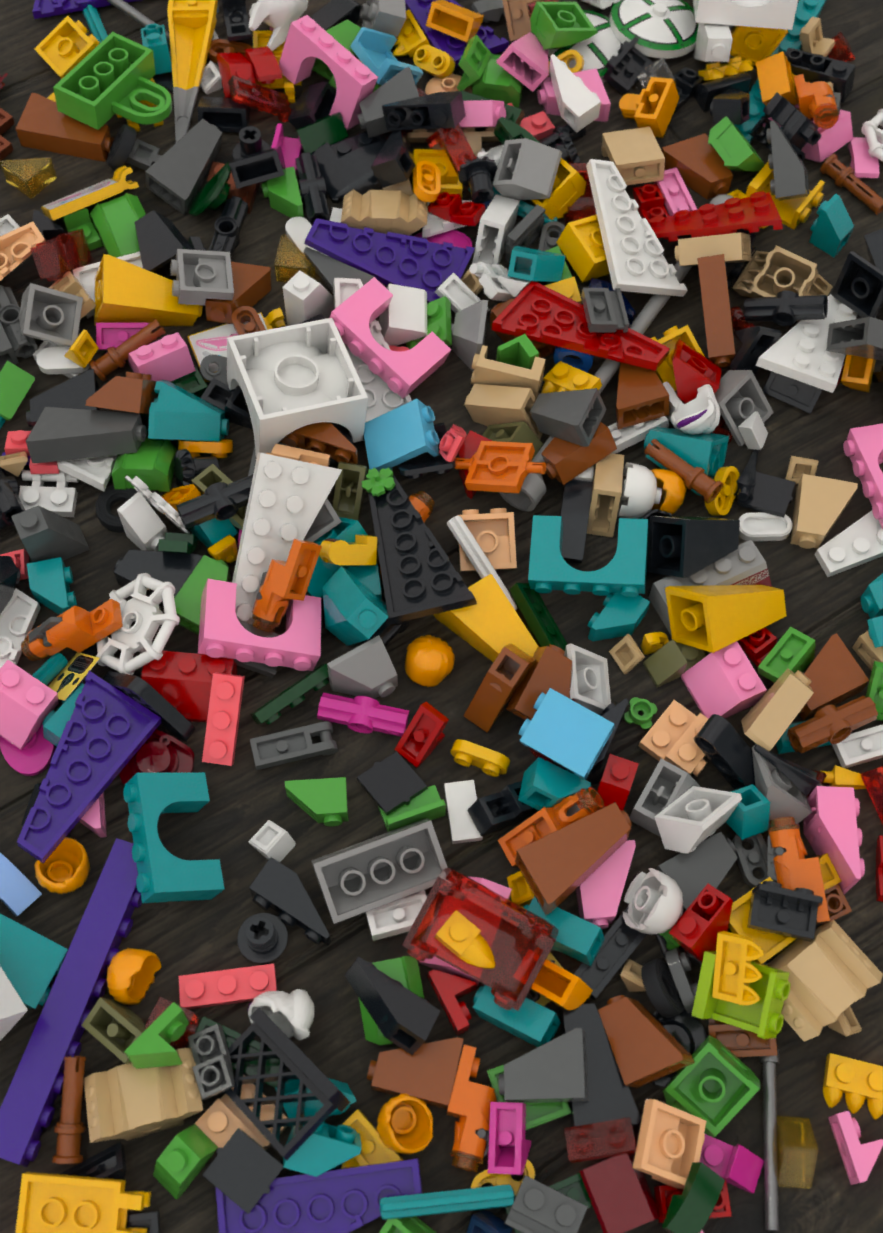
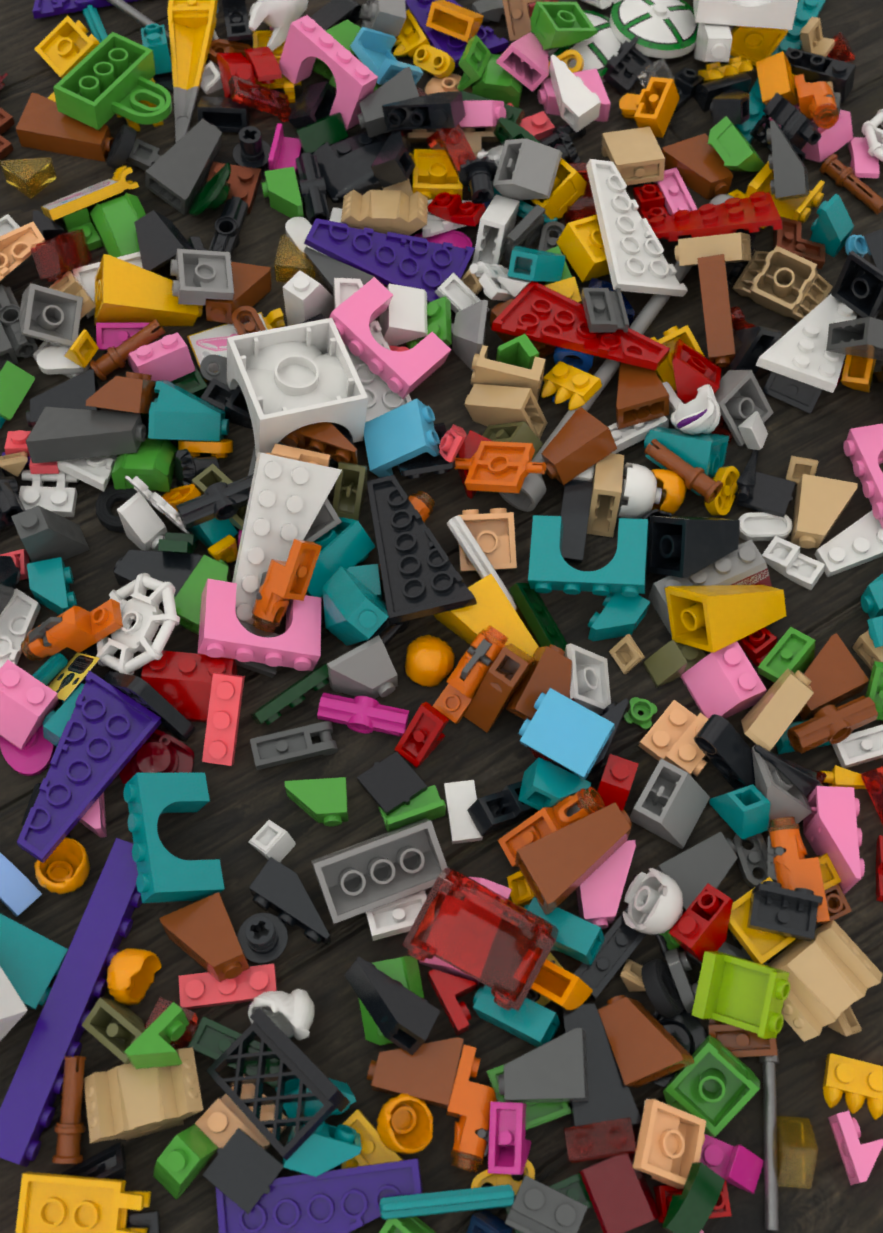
dark grey slope [188,1024,235,1100] -> none
black brick [229,146,286,189] -> none
yellow leg [319,535,377,565] -> none
bright green plant [361,467,395,496] -> none
light orange plate [413,160,441,202] -> none
yellow plate [435,910,496,968] -> none
yellow plate [450,739,510,777] -> none
dark grey slope [530,388,607,447] -> none
yellow tile [641,632,669,655] -> none
white slope [655,786,742,854] -> none
yellow plate [712,931,765,1006] -> none
black piece [744,290,828,326] -> none
none -> dark orange slope [159,892,250,982]
none -> orange plate [433,625,509,724]
none -> white slope [762,536,825,590]
none -> copper plate [773,216,825,269]
none -> medium azure plate [845,235,868,258]

